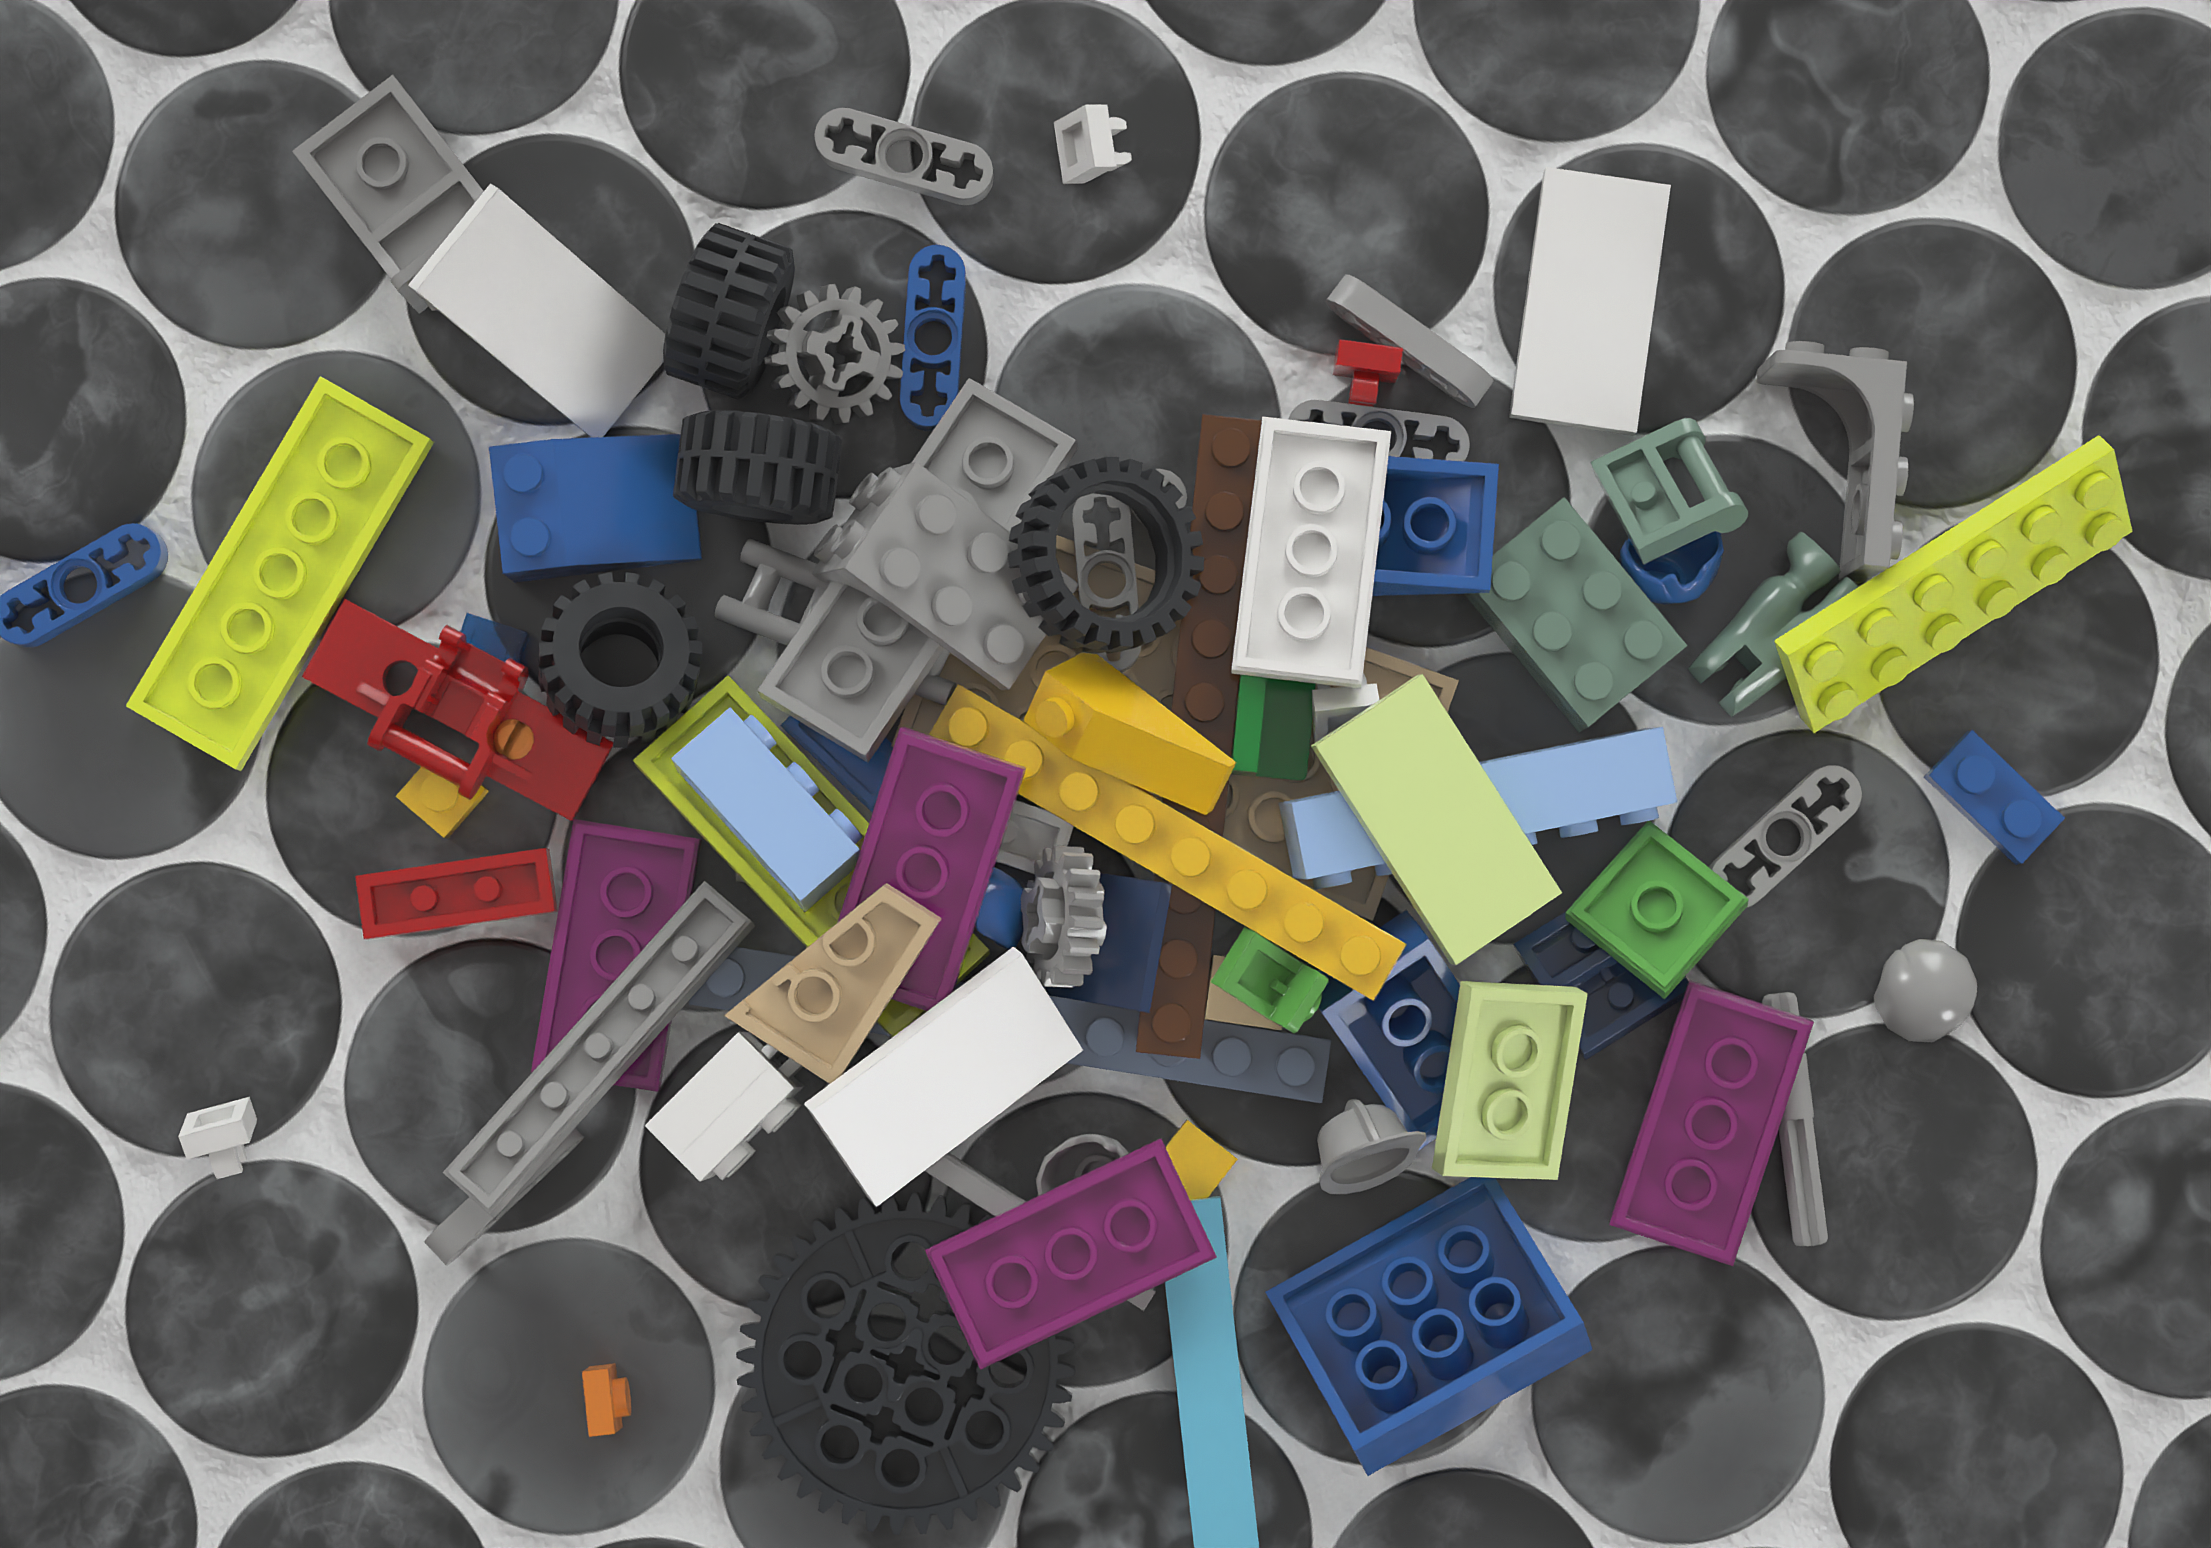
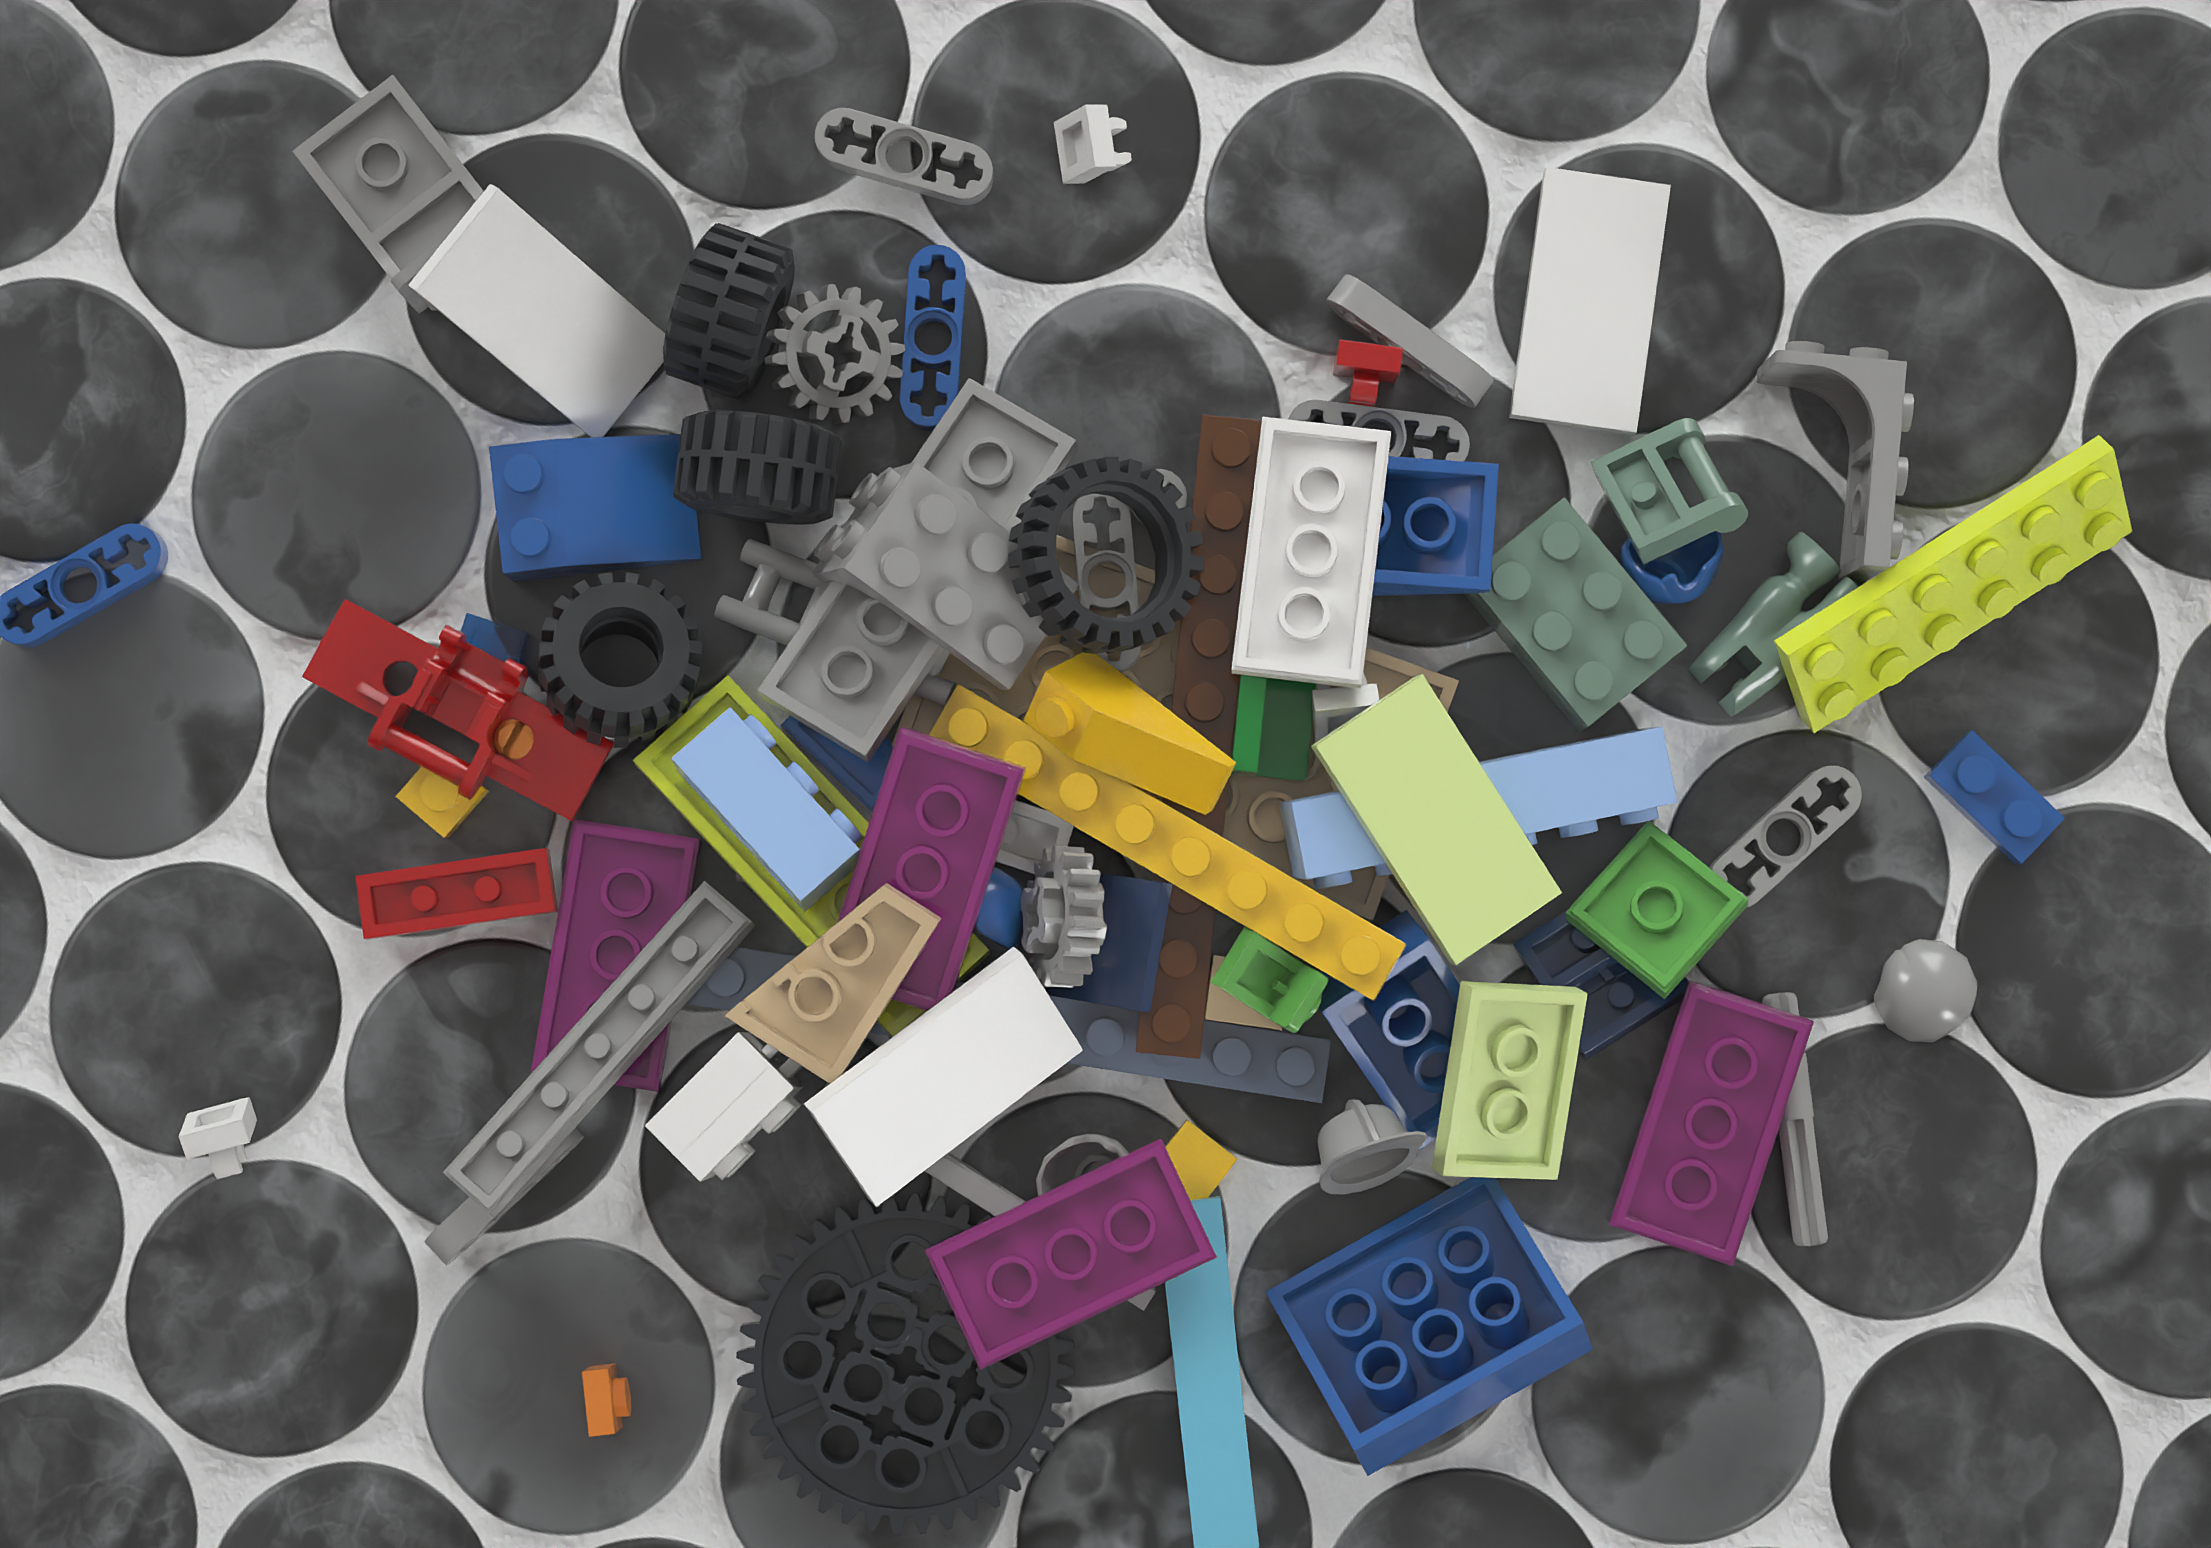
neon yellow plate [126,376,434,771] -> none

